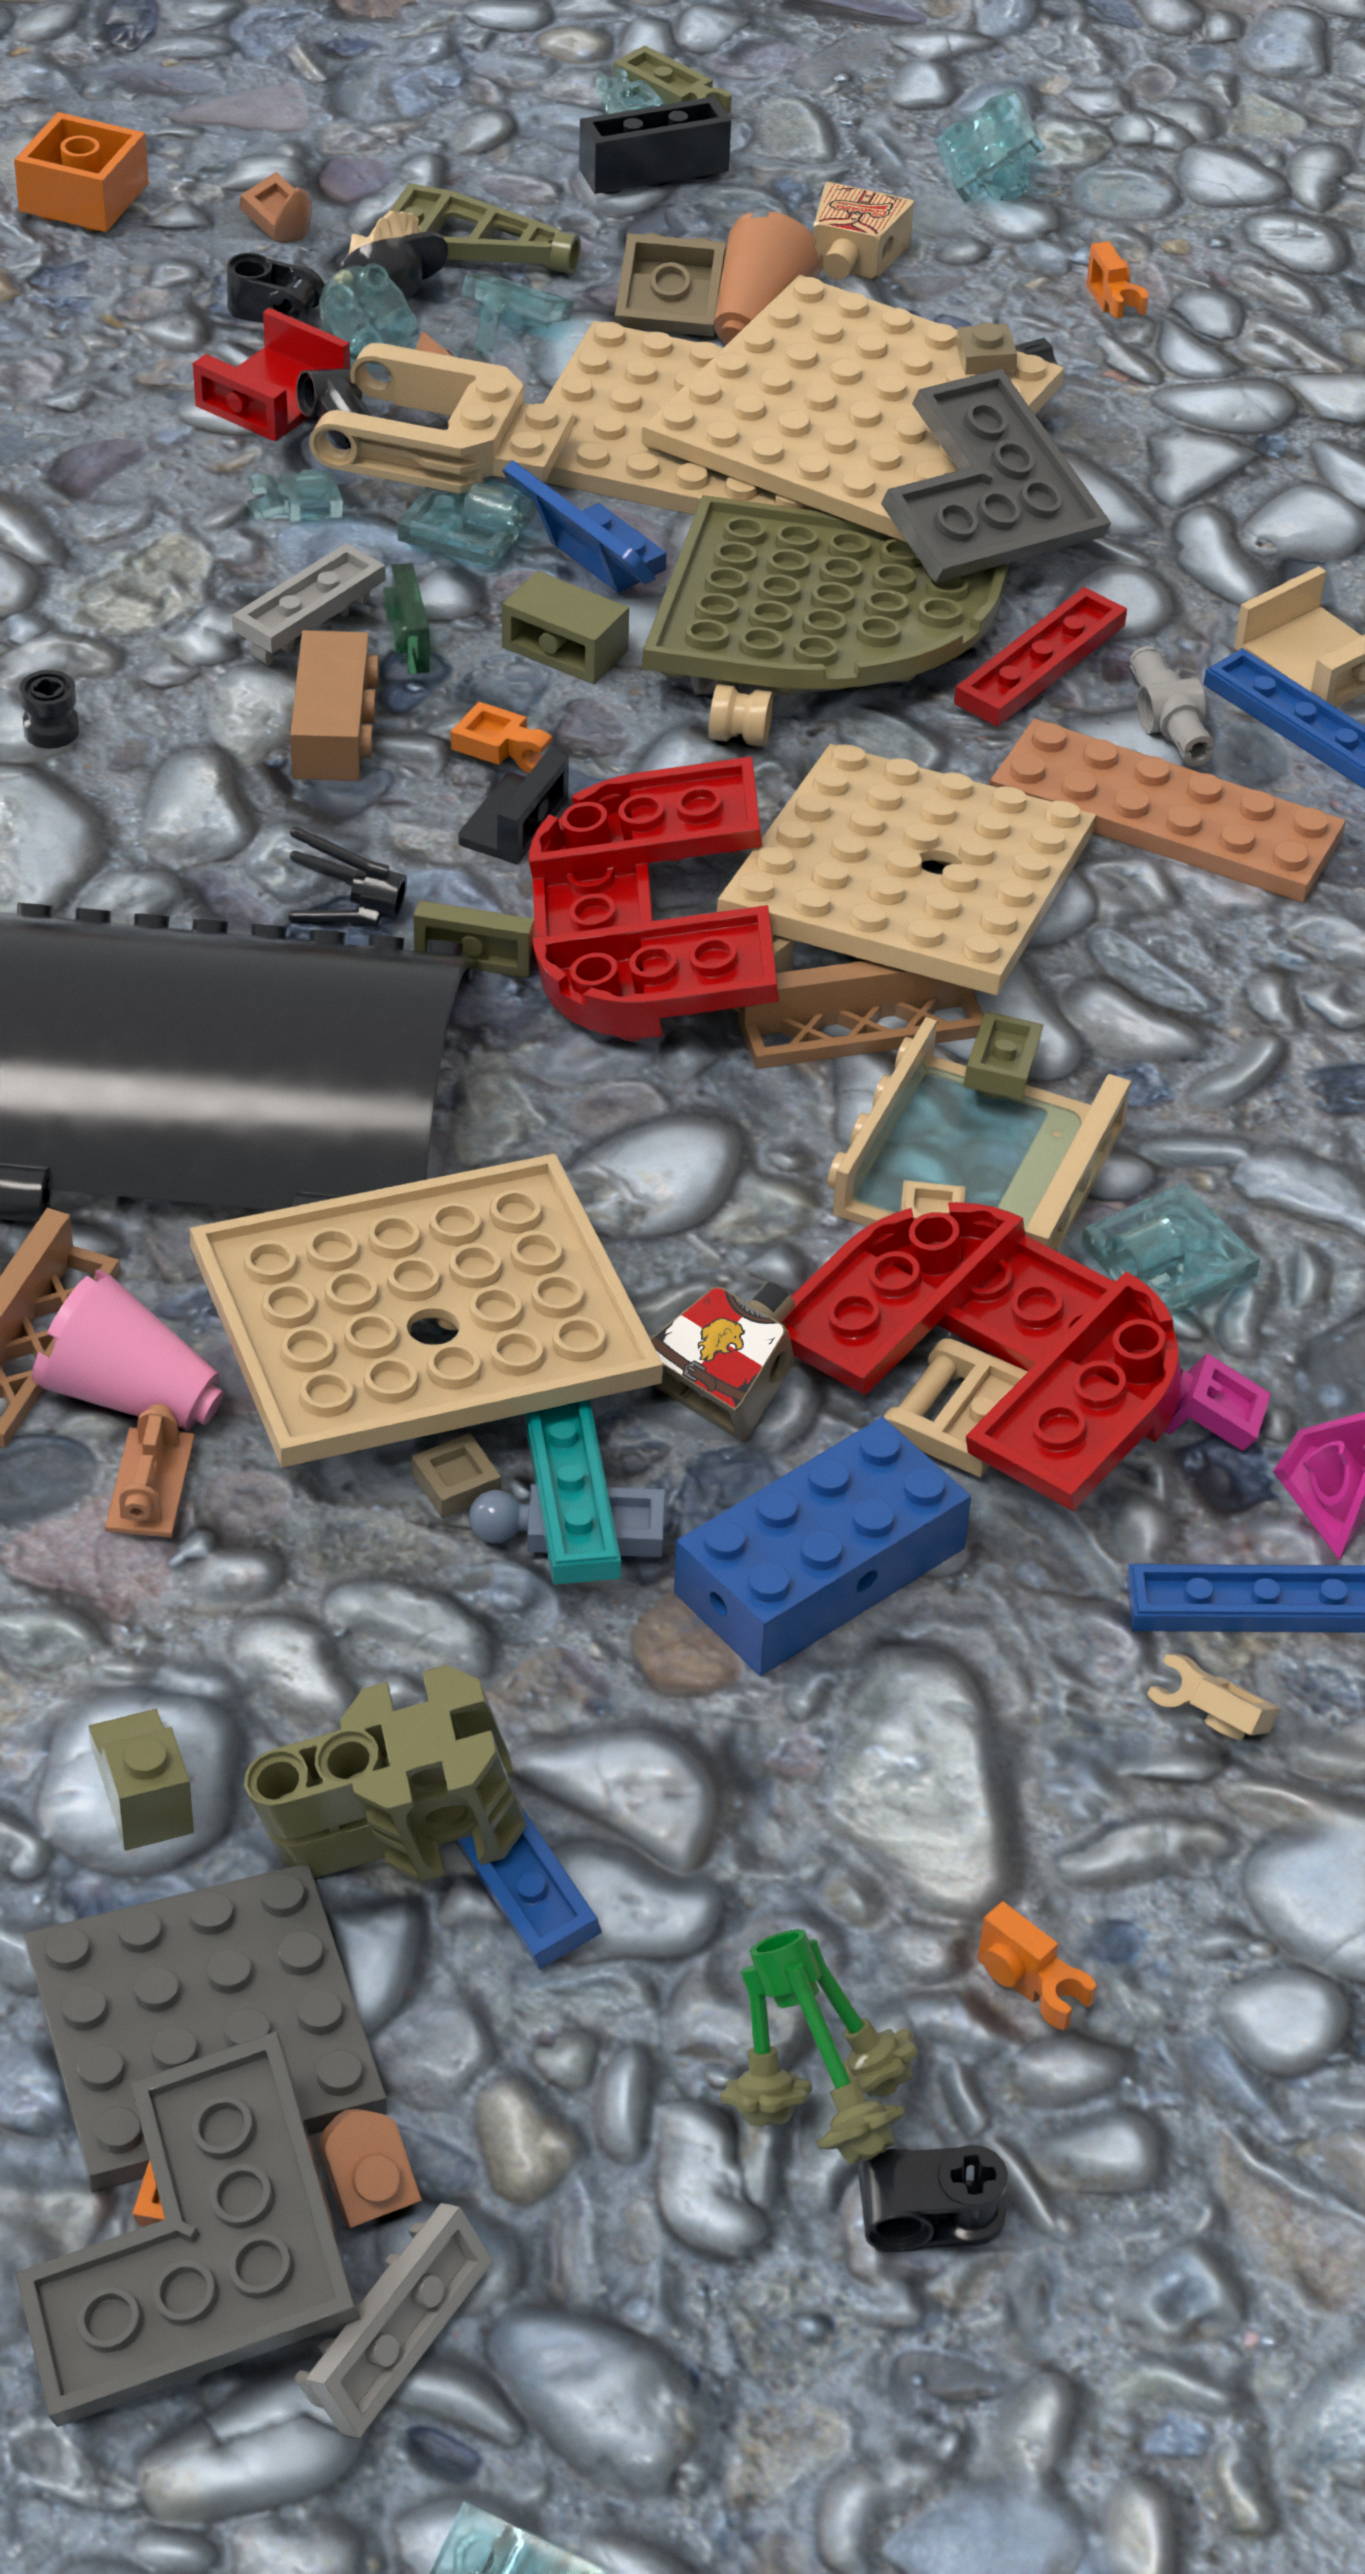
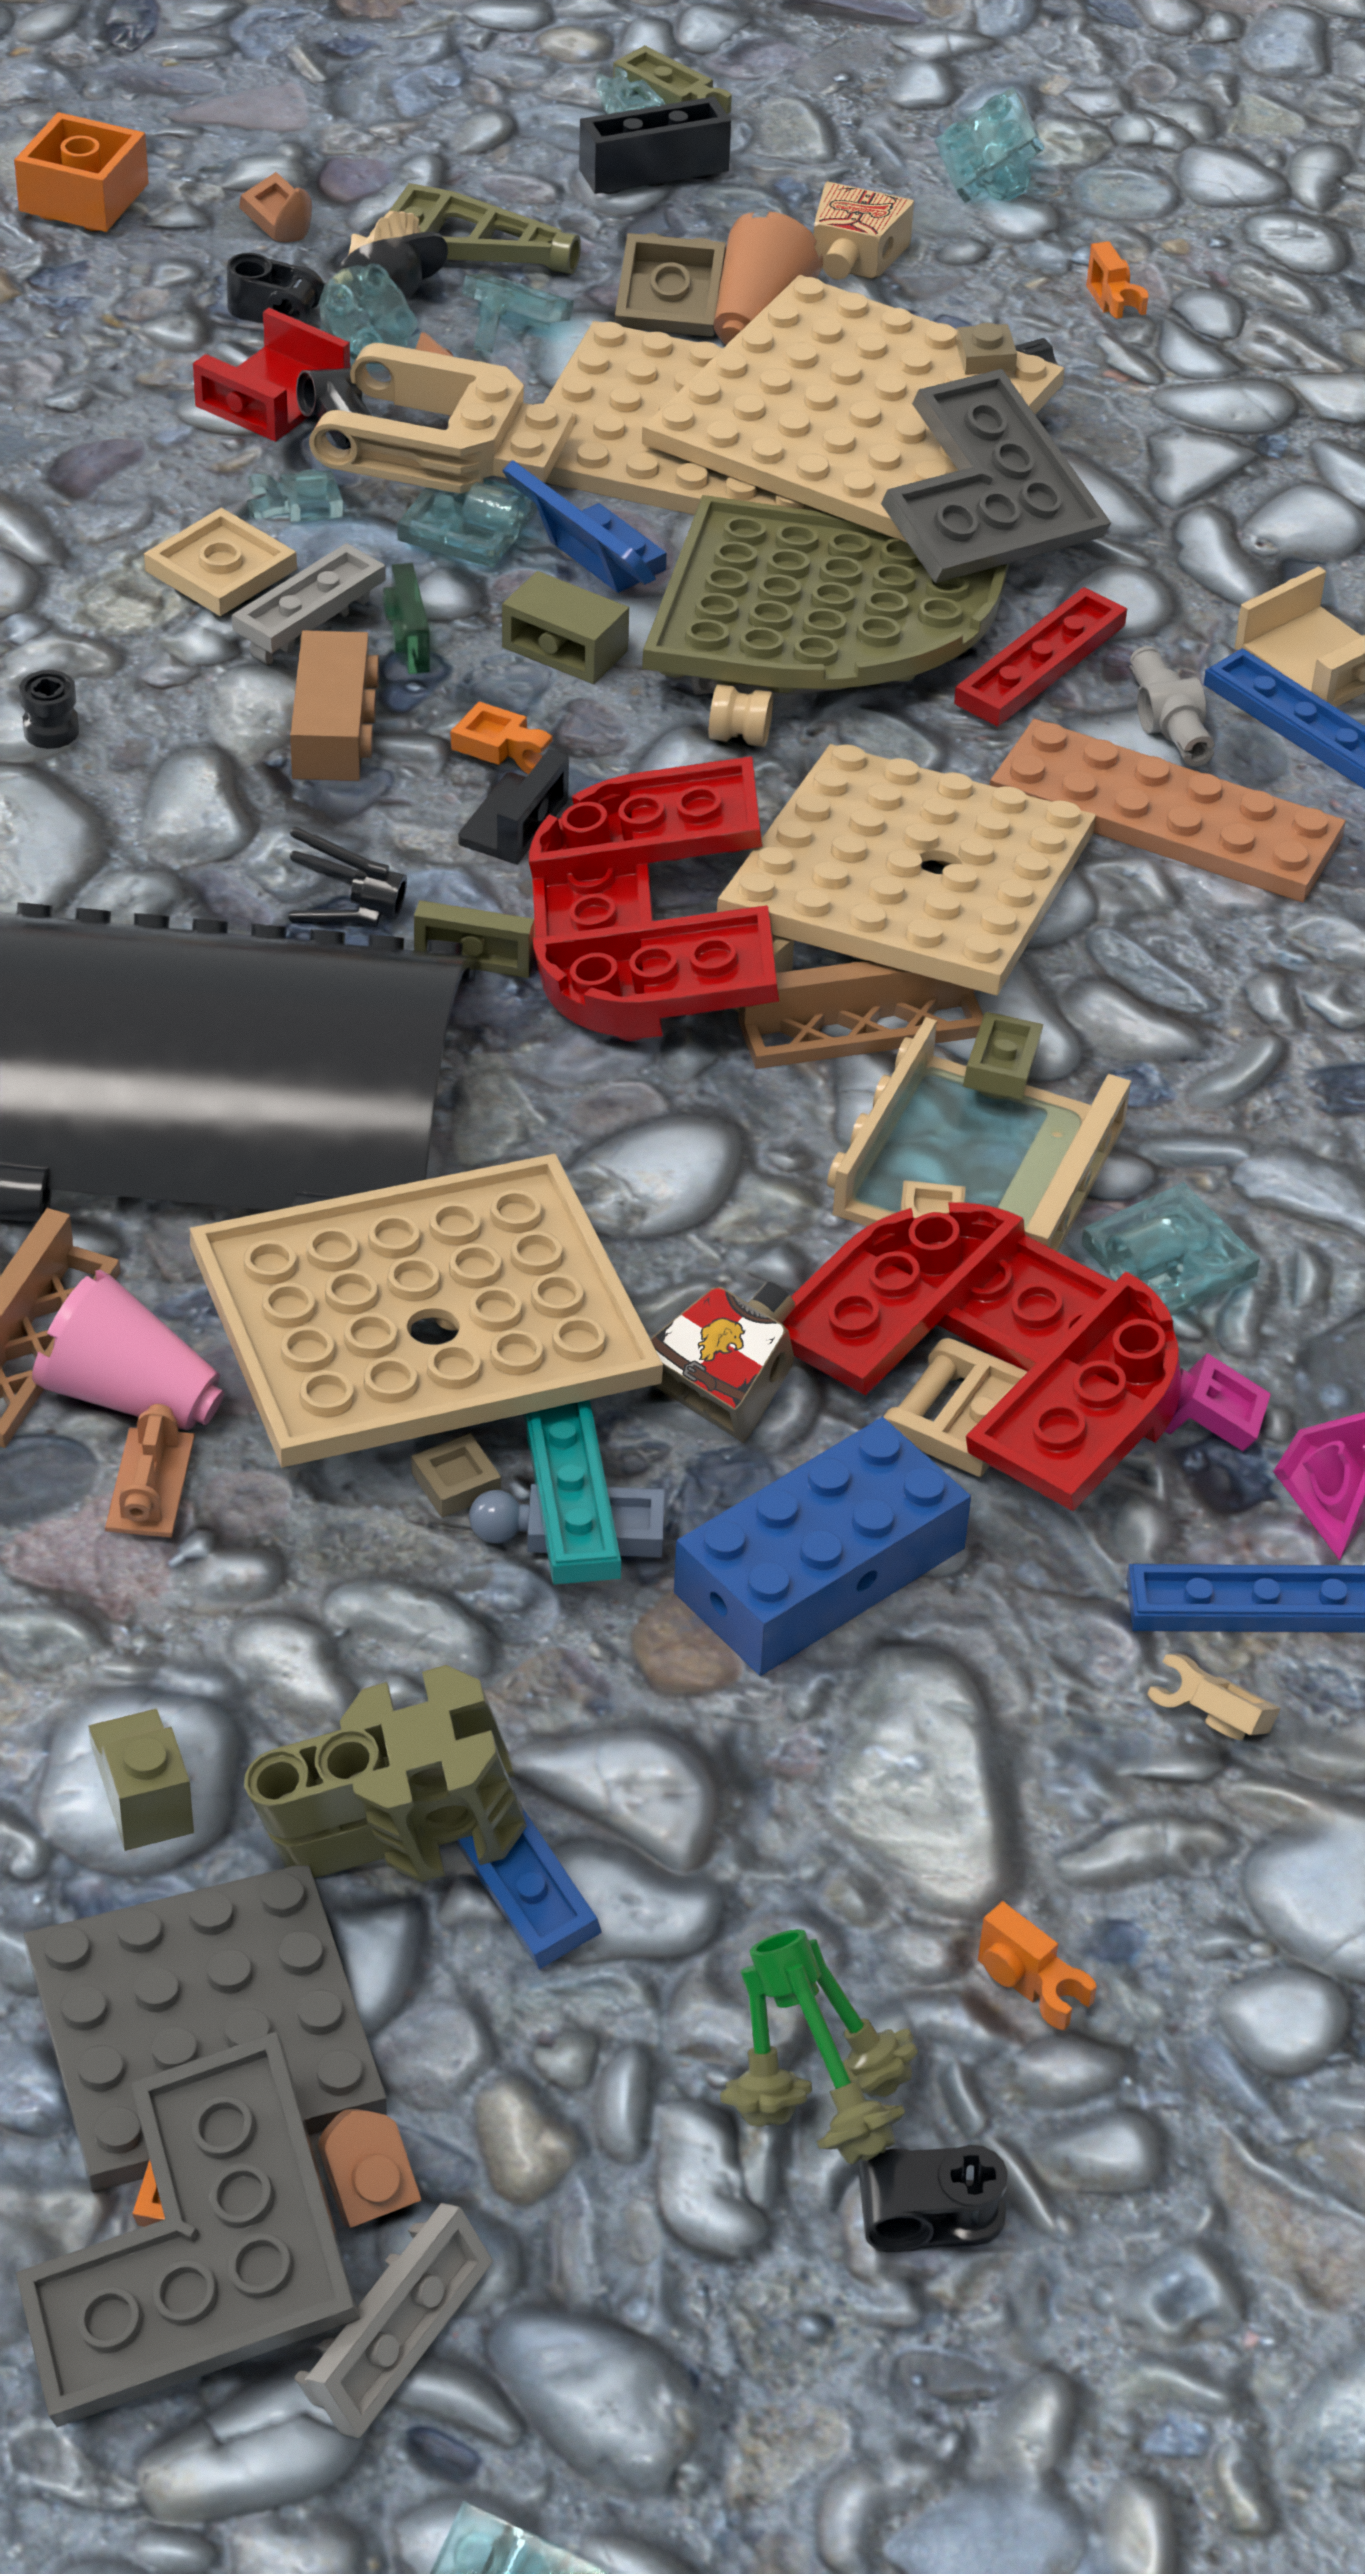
none -> tan plate [144,508,297,616]

